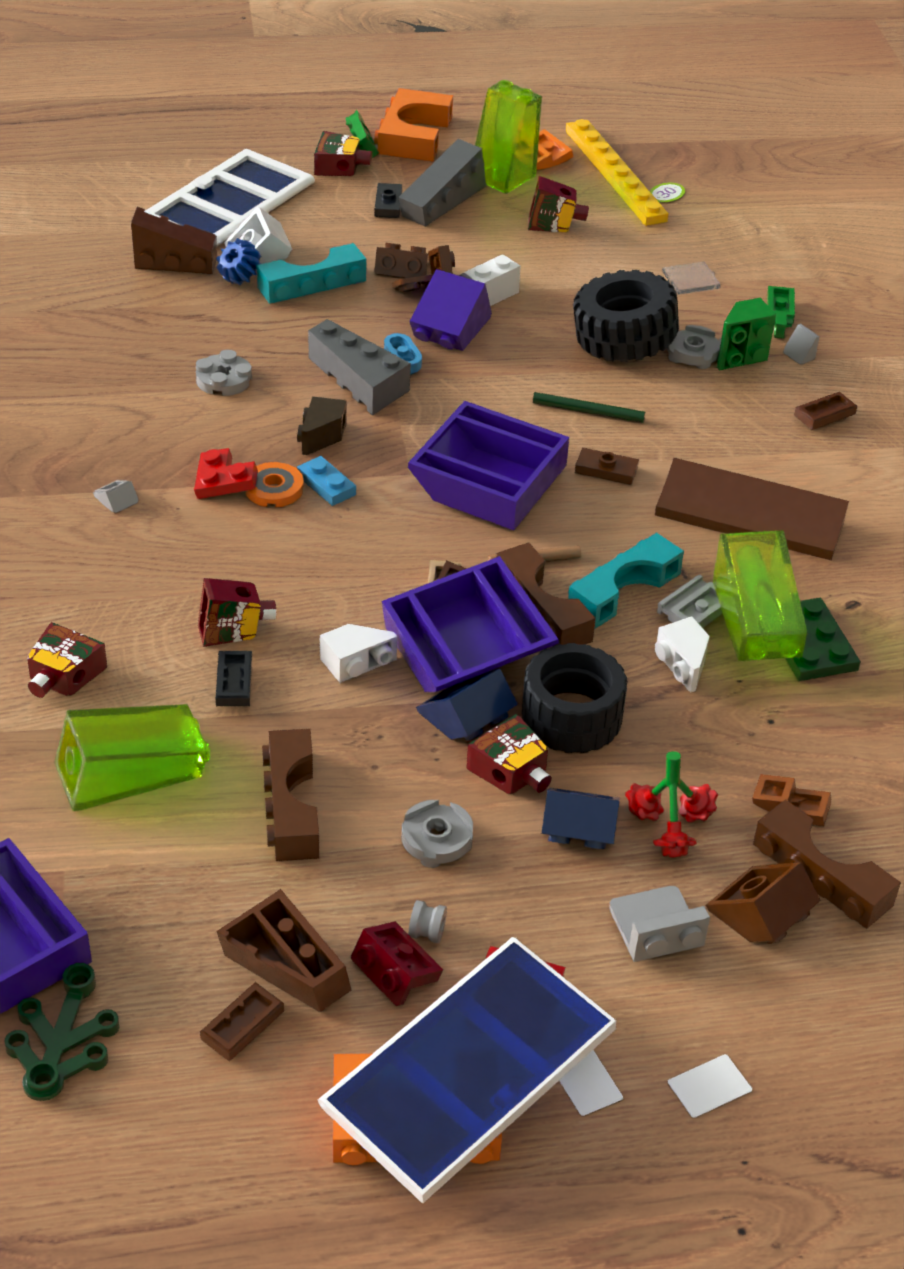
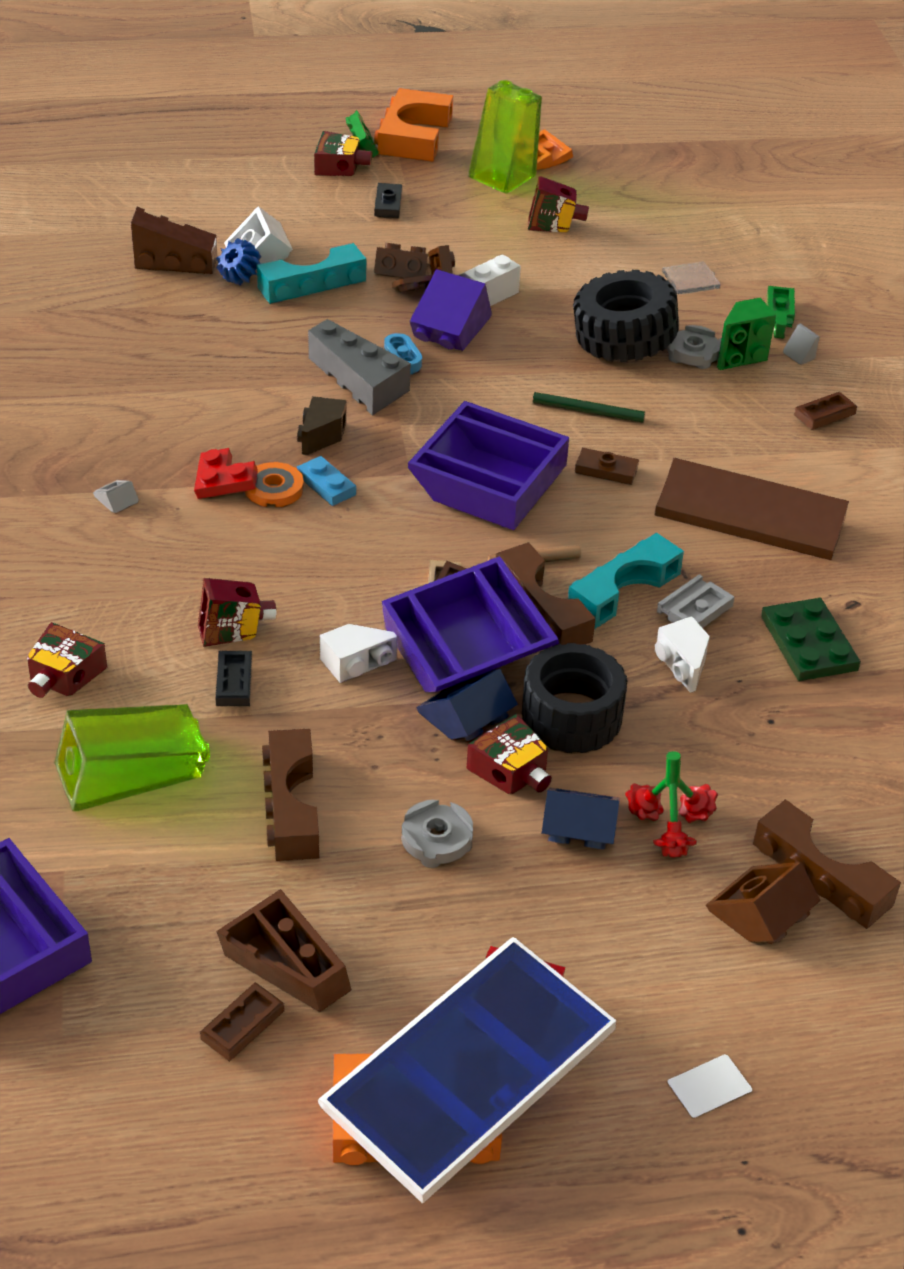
dark green plant [4,963,120,1101] -> none
door [144,149,315,246] -> none
light grey plate [196,350,252,396] -> none
dark red bracket [351,921,443,1006] -> none
dark grey wedge [399,138,486,227] -> none
light grey wheel [408,900,447,944] -> none
white sticker [548,1050,623,1116] -> none
yellow plate [566,119,669,226] -> none
light grey bracket [609,886,710,962] -> none
sticker [650,183,685,202] -> none
clear neon green slope [713,530,807,661] -> none
dark orange slope [752,774,832,827] -> none

